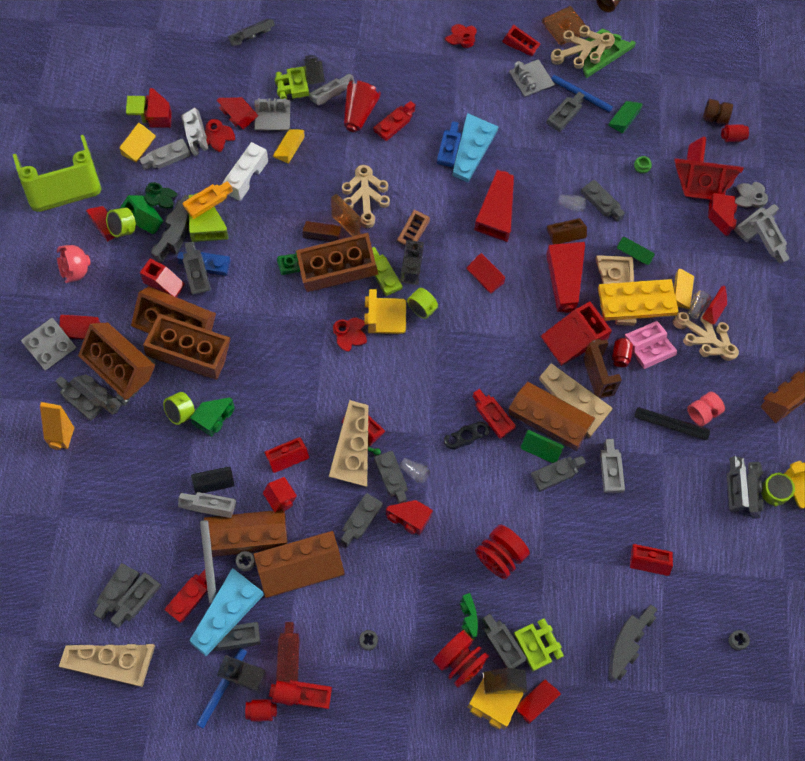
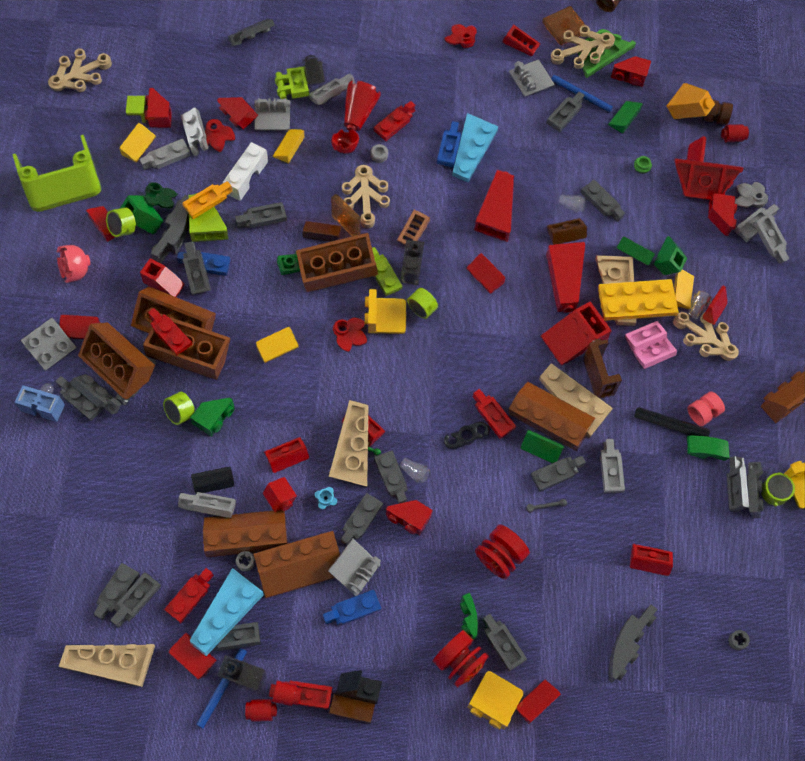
light orange slope [40,402,75,450] -> none
light grey bar [200,520,216,603] -> none
clear red hinge [277,622,300,682] -> none
dark grey bush [359,630,378,651] -> none
clear smoke slope [483,668,527,694] -> none
lime plate [514,618,564,672] -> none
red brick [612,338,633,368] -> none
none -> medium blue piece [14,383,65,422]
none -> tan plant [48,49,112,92]
none -> red hinge [148,308,192,356]
none -> red slope [169,633,217,679]
none -> dark grey hinge [235,202,287,228]
none -> yellow slope [256,327,299,363]
none -> medium azure plate [315,487,337,509]
none -> blue hinge [323,590,381,625]
none -> light grey hinge [328,539,381,596]
none -> reddish brown slope [329,693,375,724]
none -> red hair [331,129,360,154]
none -> black slope [336,670,382,704]
none -> light grey tile [371,144,388,163]
none -> dark grey hinge [526,499,567,512]
none -> red slope [610,56,651,87]
none -> green slope [654,236,687,276]
none -> light orange slope [667,83,715,119]
none -> green slope [687,436,730,461]

